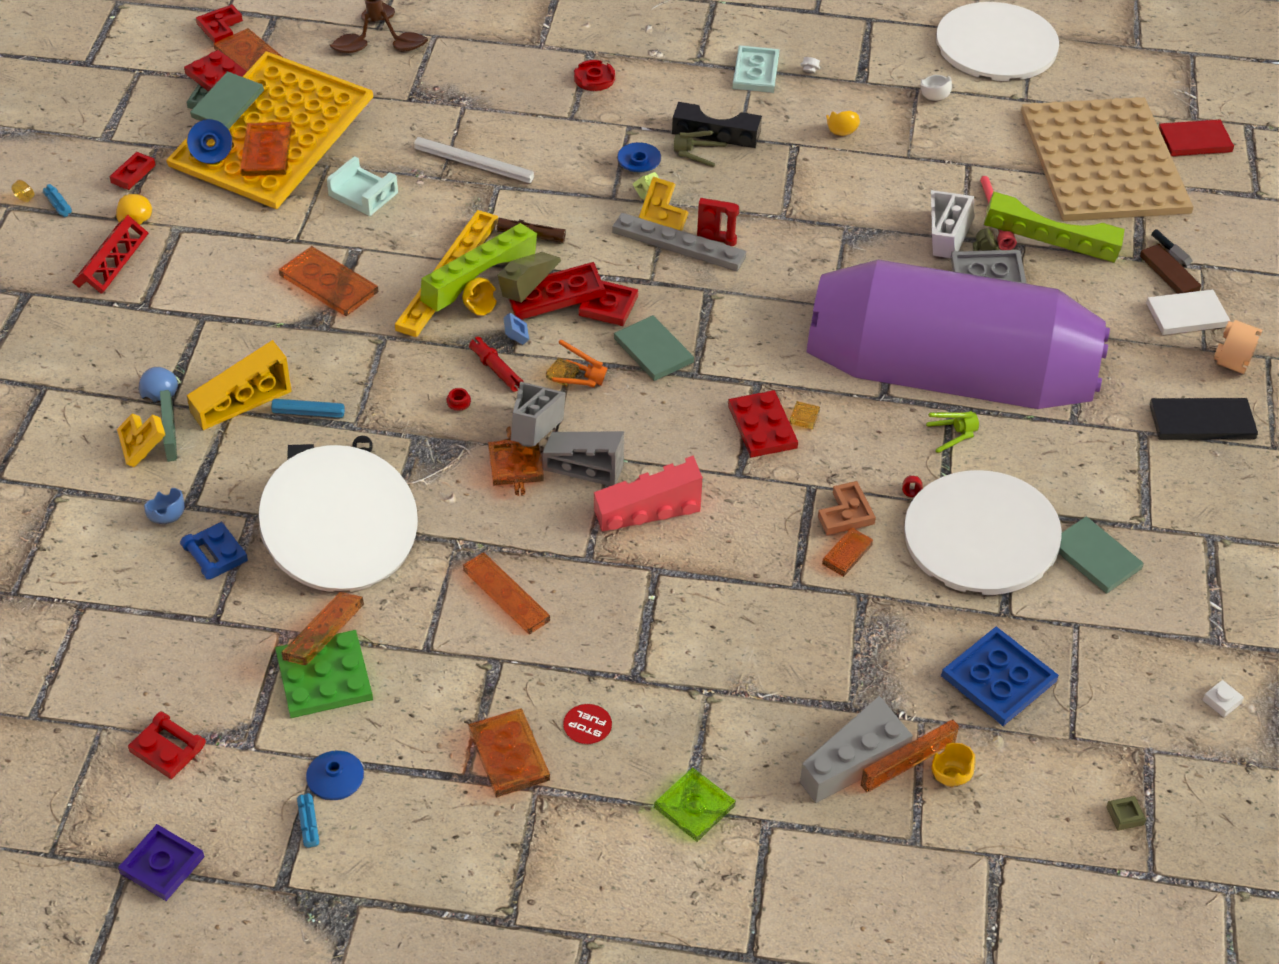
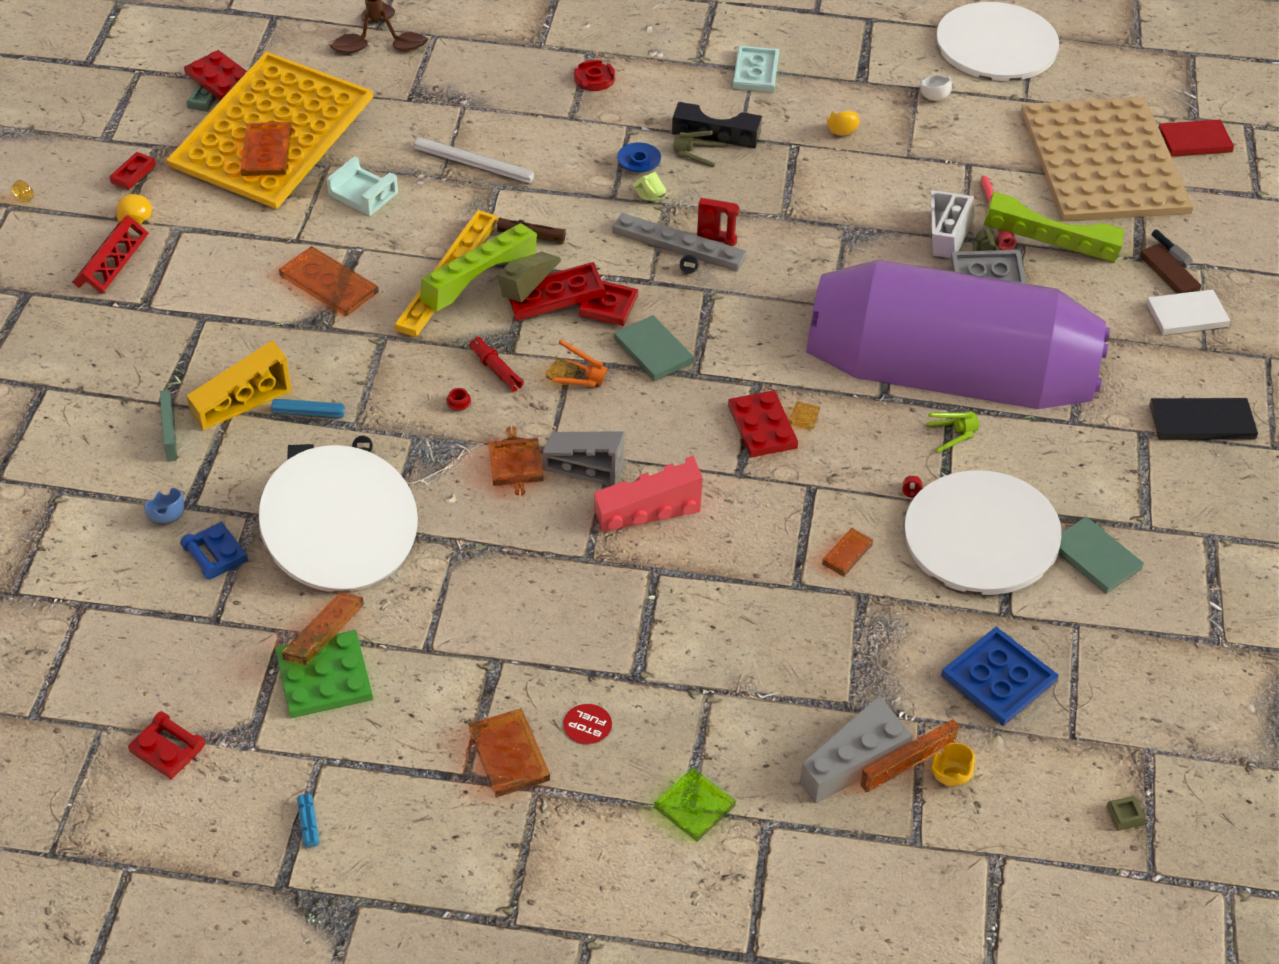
dark azure axle [43,184,72,217] -> none
yellow plate [117,413,165,467] -> none
dark purple plate [118,824,205,901] -> none
medium blue hair [138,367,178,403] -> none
blue dish [187,119,232,164] -> none
sand green tile [190,71,264,130] -> none
red plate [196,4,243,45] -> none
clear orange tile [214,28,283,71] -> none
blue dish [306,750,364,800] -> none
yellow hair [462,277,497,316] -> none
clear orange tile [463,552,550,635] -> none
medium blue plate [503,313,529,345] -> none
light grey wedge [511,382,566,447] -> none
yellow plate [639,176,689,231] -> none
white plate [800,57,821,73] -> none
nougat plate [818,481,876,535] -> none
white plate [1203,680,1244,717] -> none
light nougat brick [1214,320,1263,374] -> none
none -> black hinge [679,255,699,274]

